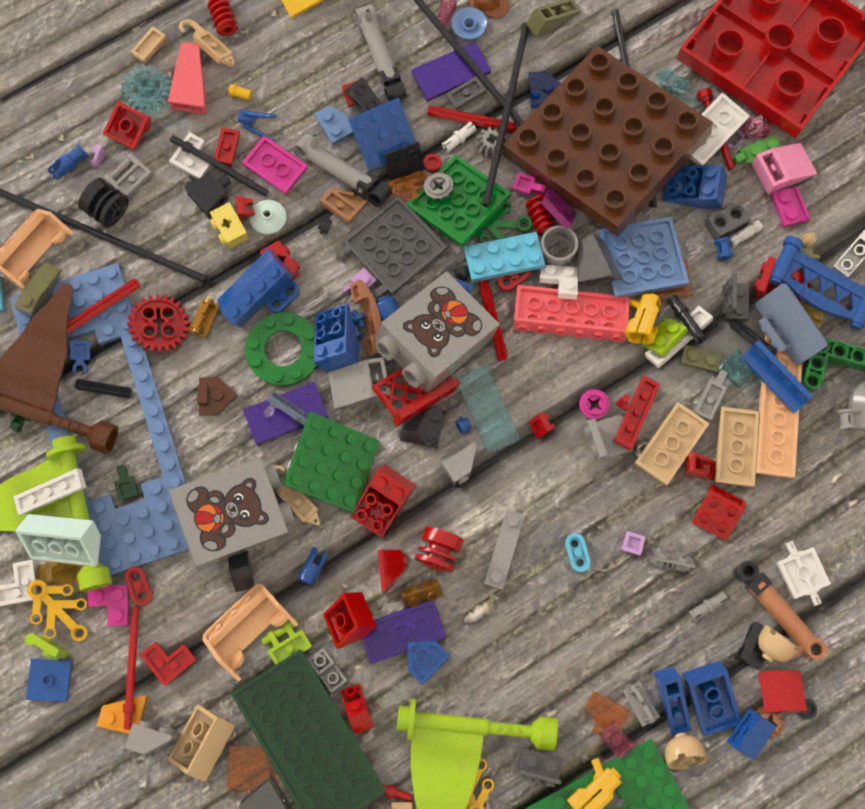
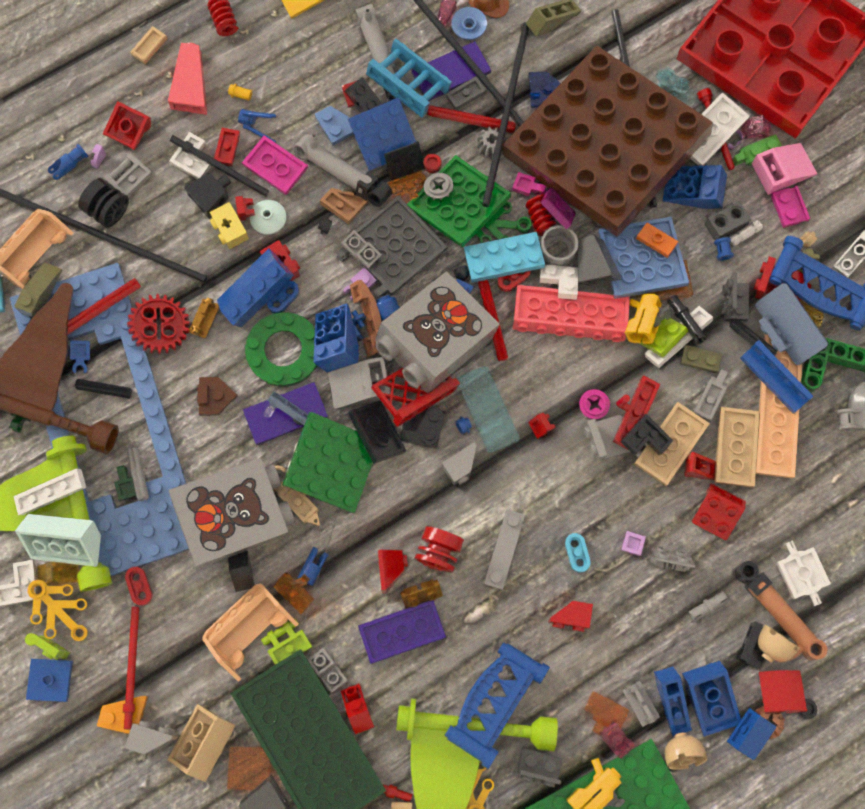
dark pink plate [88,585,129,626] -> none
clear light blue gear [121,63,172,113] -> none
red plate [140,642,197,686] -> none
tan plate [179,19,235,67] -> none
red slope [323,592,377,649] -> none
red slope [350,464,417,538] -> none
blue plate [407,641,451,685] -> none
white pin [442,122,477,153] -> none
clear light blue slope [719,348,753,388] -> none
none -> light grey axle [127,447,149,502]
none -> clear orange hinge [273,572,314,614]
none -> light grey slope [341,230,382,268]
none -> black tile [348,401,406,464]
none -> dark azure fence [366,39,452,118]
none -> blue piece [445,642,550,769]
none -> red slope [548,601,593,632]
none -> black plate [620,413,673,455]
none -> orange plate [636,223,679,258]

